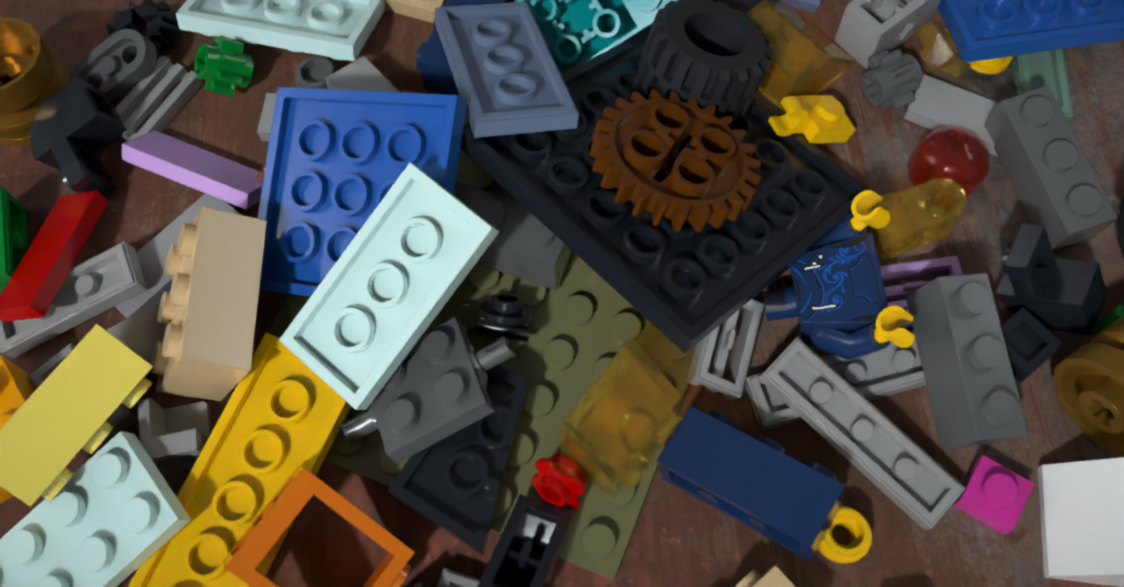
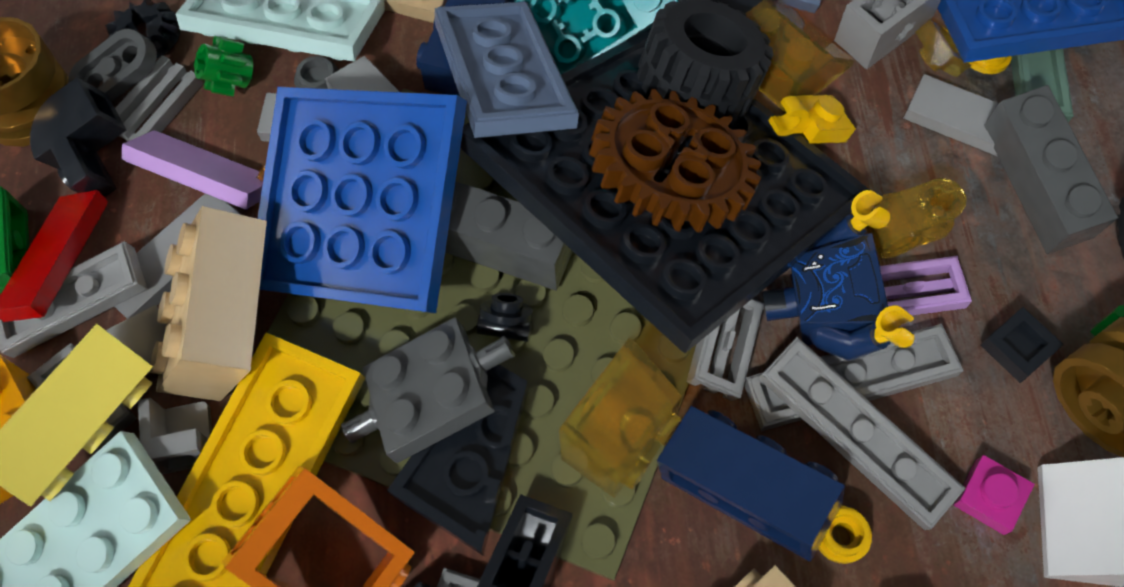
light aqua plate [279,163,500,410] -> none
red plate [531,454,587,511] -> none
dark grey gear [861,48,923,110] -> none
dark grey brick [906,273,1029,451] -> none
clear red hair [907,126,989,203] -> none
black brick [995,223,1107,336] -> none

